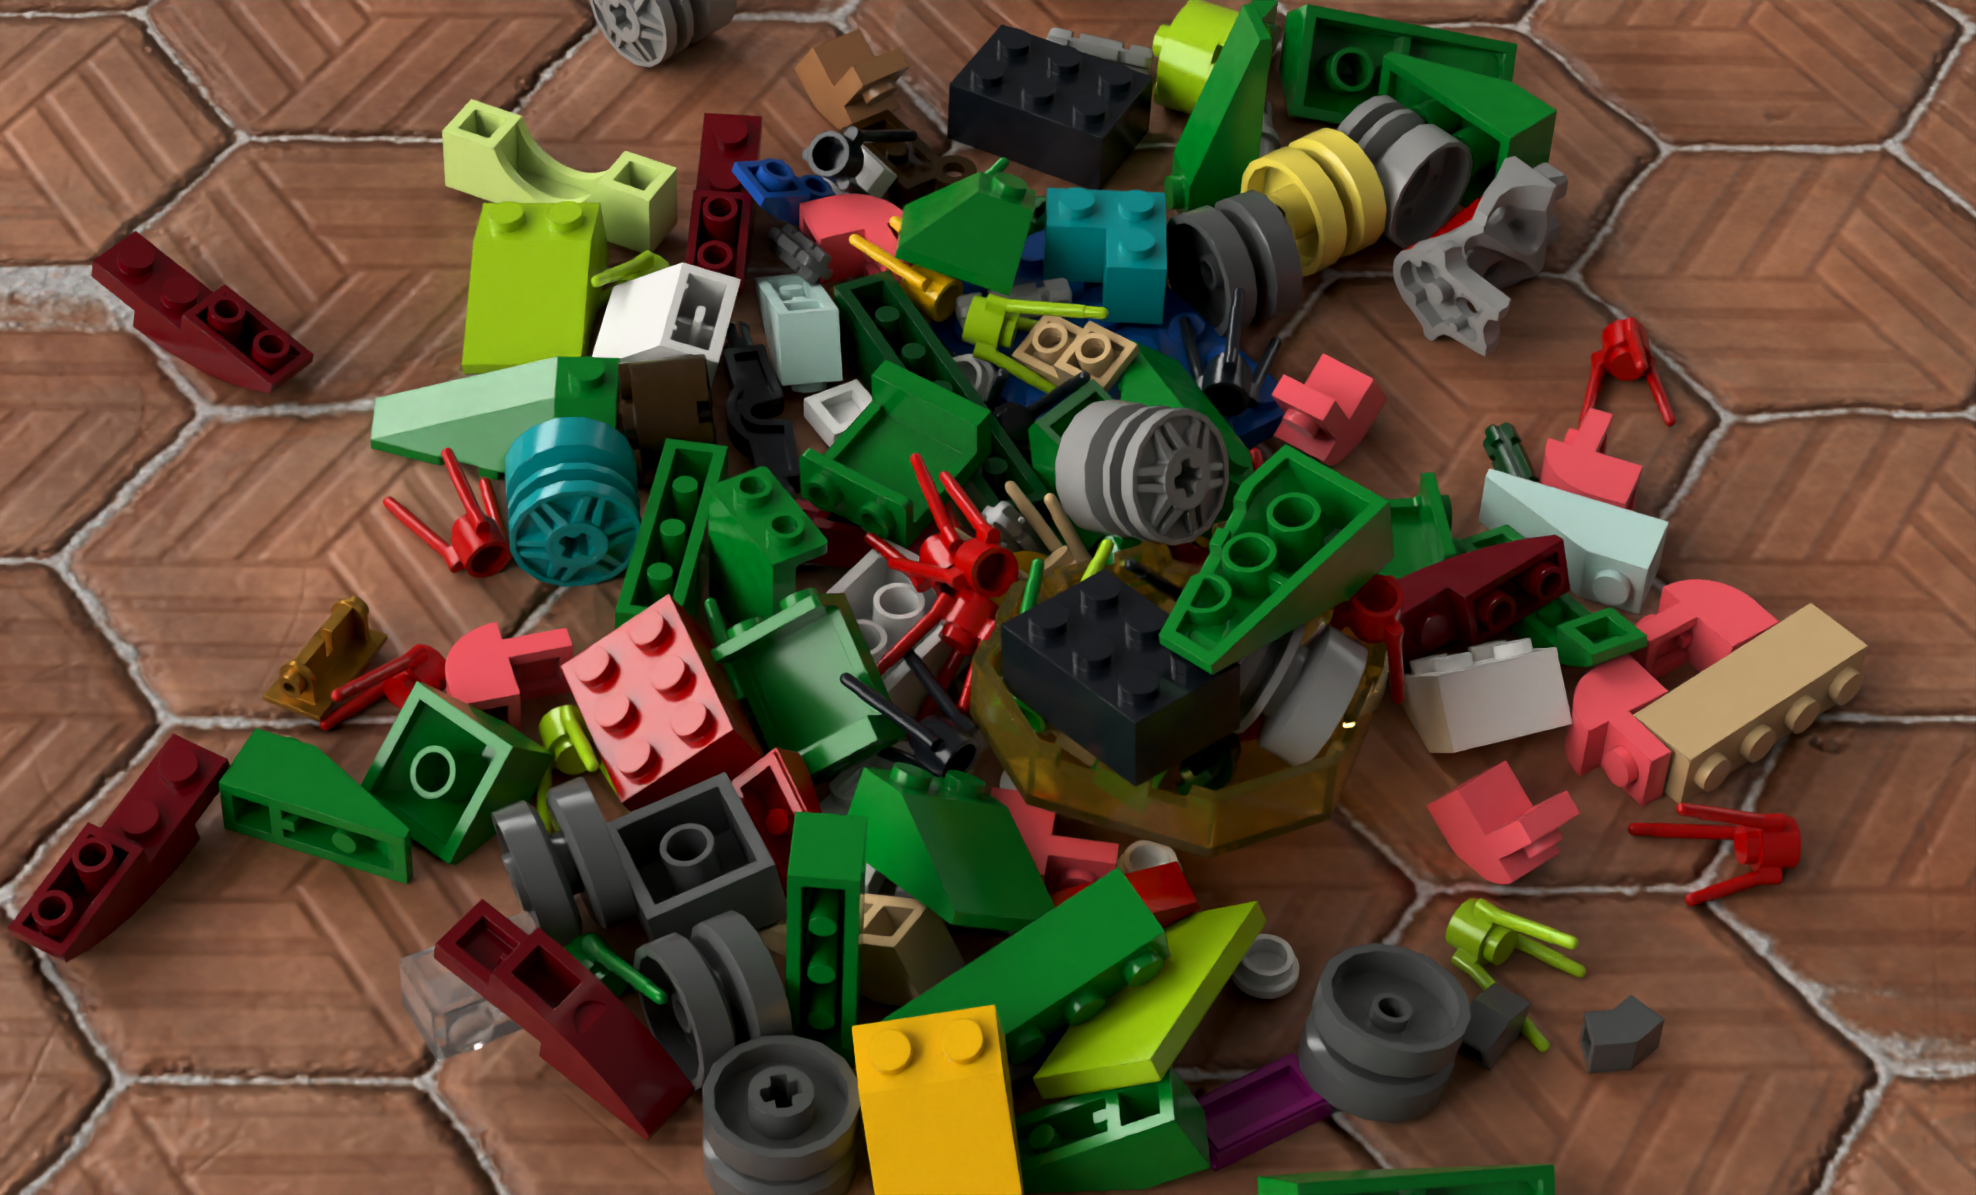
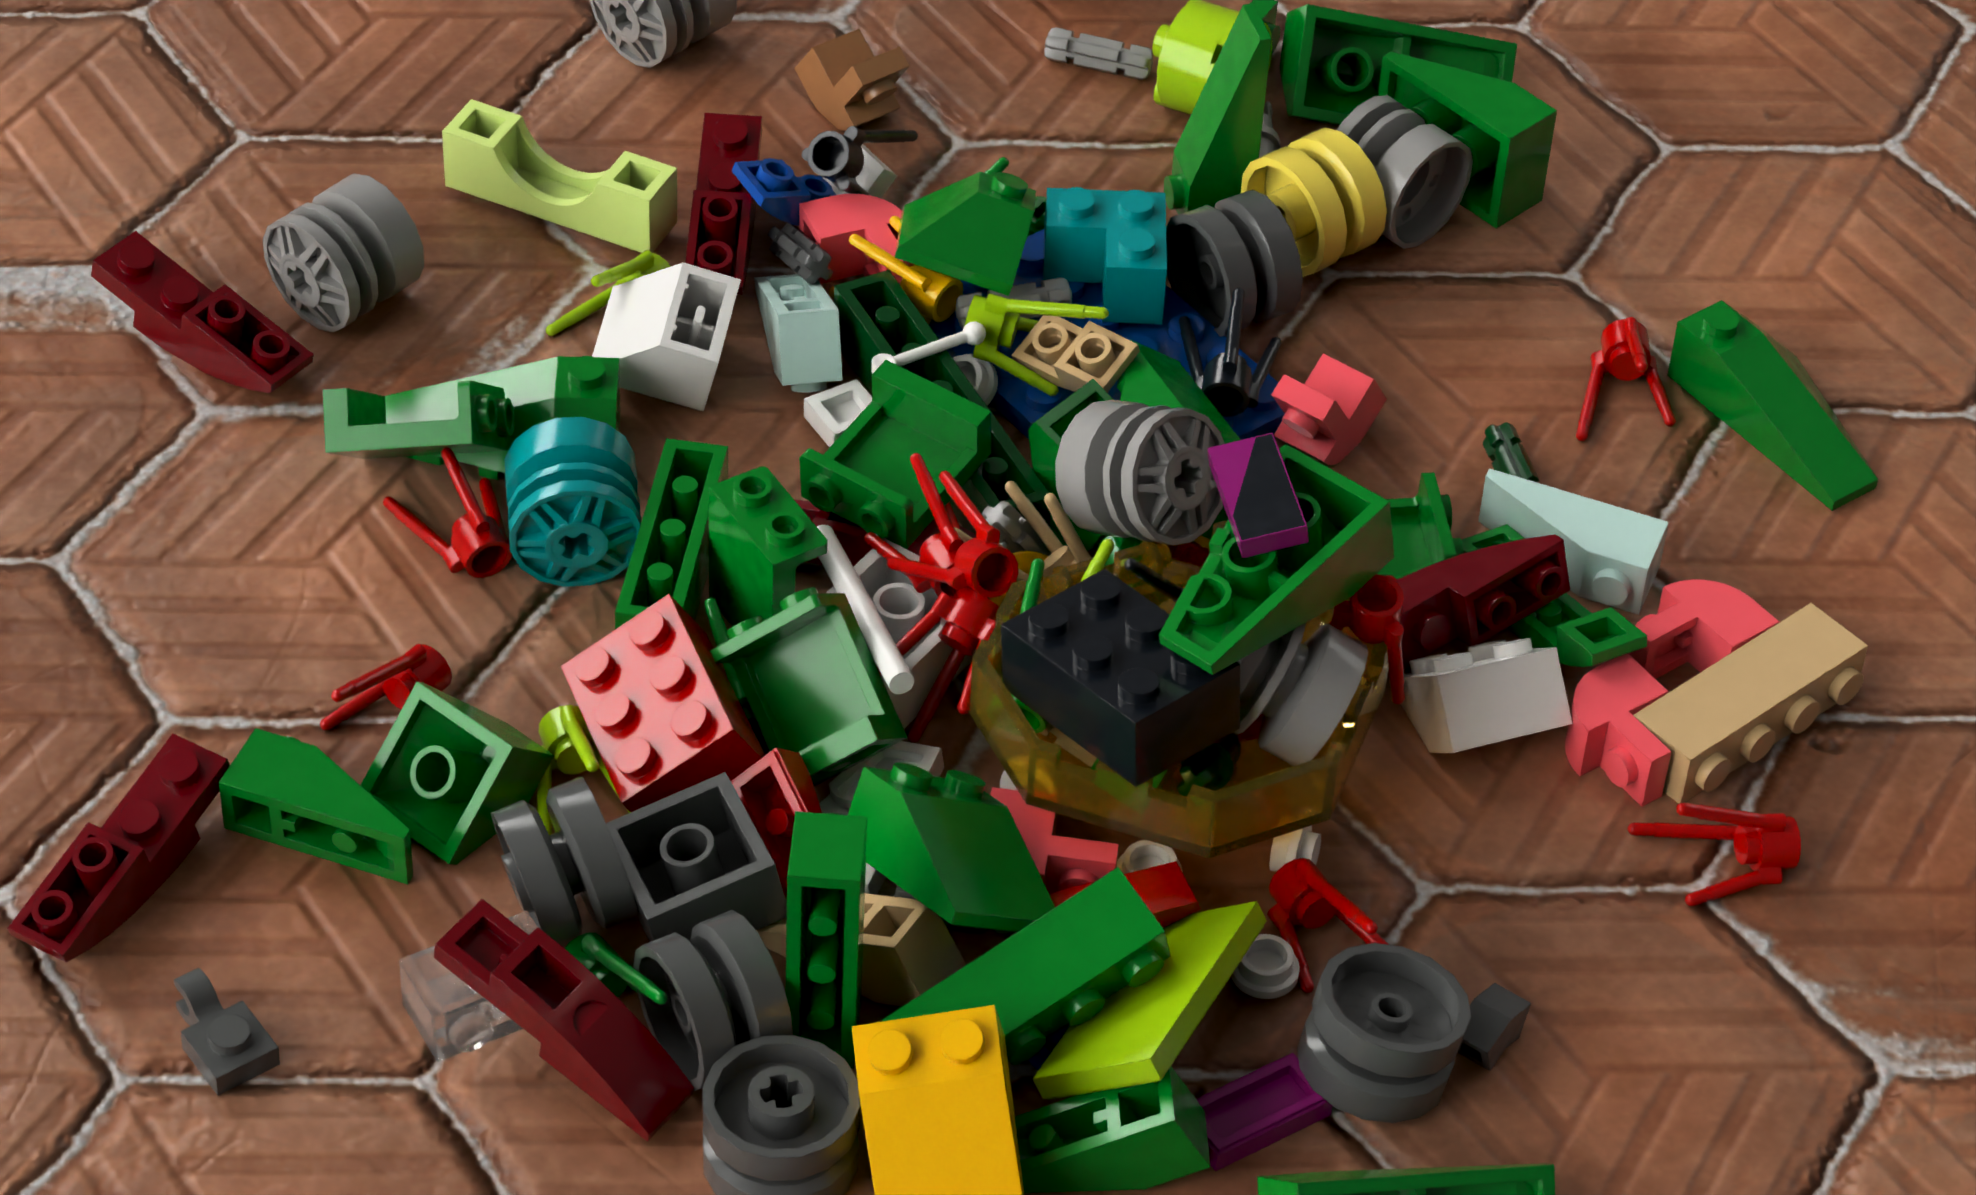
pearl gold hinge [263,596,388,722] -> none
coral brick [445,622,573,733] -> none
lime slope [462,201,610,374] -> none
dark brown brick [618,354,718,486] -> none
black piece [724,321,801,500] -> none
black plant [840,649,980,778] -> none
dark brown hinge [841,109,977,206] -> none
black brick [947,24,1153,190] -> none
black plant [984,368,1091,464] -> none
light grey hips [1393,156,1568,357] -> none
coral brick [1426,760,1580,885] -> none
lime plant [1445,897,1586,1052] -> none
coral brick [1539,408,1643,511] -> none
dark grey piece [1579,995,1665,1073] -> none
none -> dark grey plate [174,968,280,1095]
none -> light grey wheel [263,173,424,332]
none -> green panel [322,380,515,459]
none -> white bar [817,525,915,694]
none -> white hinge [871,321,986,374]
none -> tile [1207,432,1309,558]
none -> red plant [1267,858,1389,993]
none -> white plate [1269,815,1321,872]
none -> green wedge [1667,300,1878,511]

